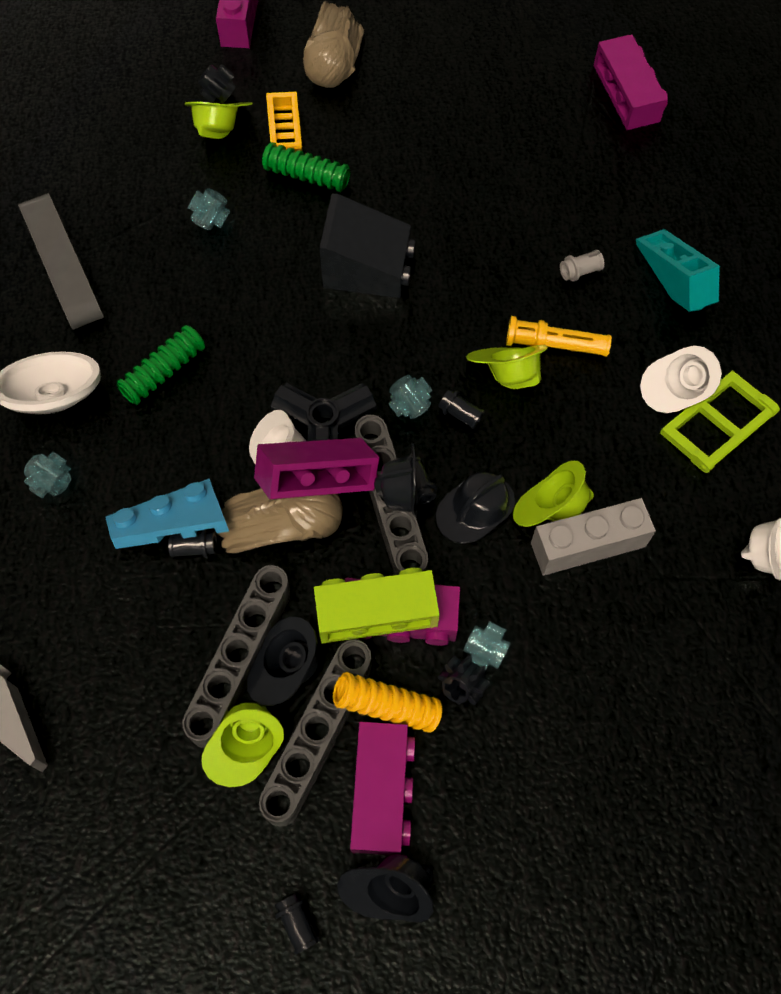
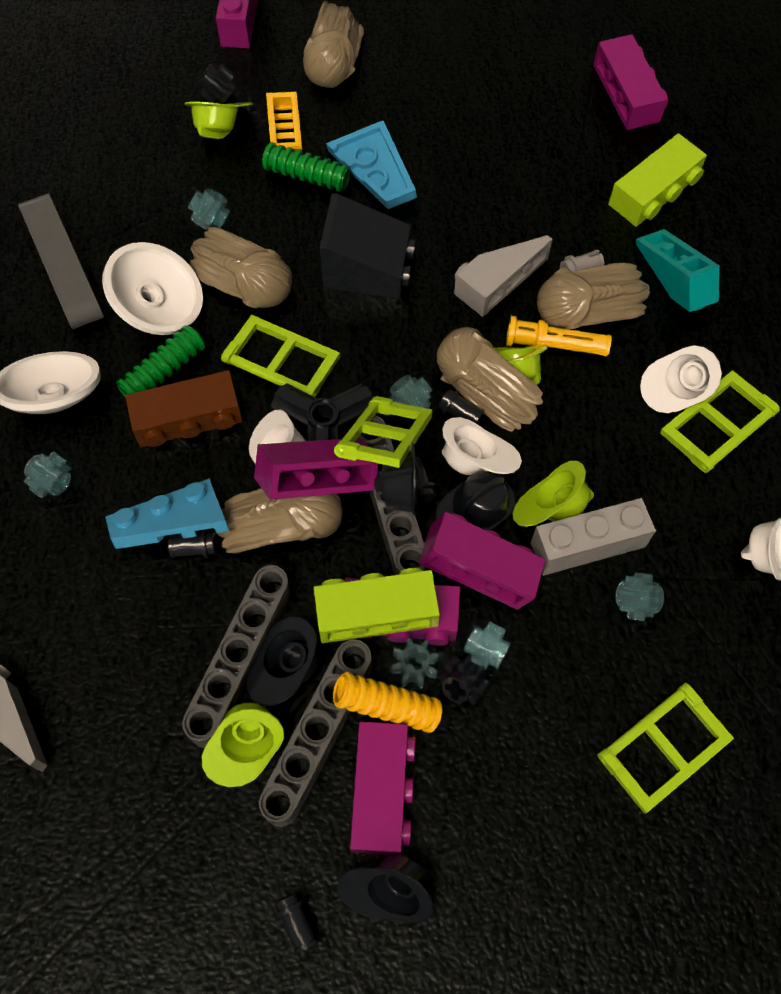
none -> white dish [102,242,203,335]
none -> reddish brown brick [125,370,243,448]
none -> dark tan hair [190,227,292,309]
none -> lime window [221,314,340,397]
none -> dark azure wing [326,120,417,209]
none -> lime window [334,396,432,468]
none -> clear light blue gear [391,638,439,689]
none -> magenta brick [418,511,545,610]
none -> dark tan hair [437,327,543,432]
none -> white piece [442,417,522,476]
none -> light grey slope [454,235,552,317]
none -> dark tan hair [537,263,650,330]
none -> lime window [597,683,734,814]
none -> lime brick [608,133,707,227]
none -> clear light blue gear [616,572,664,621]

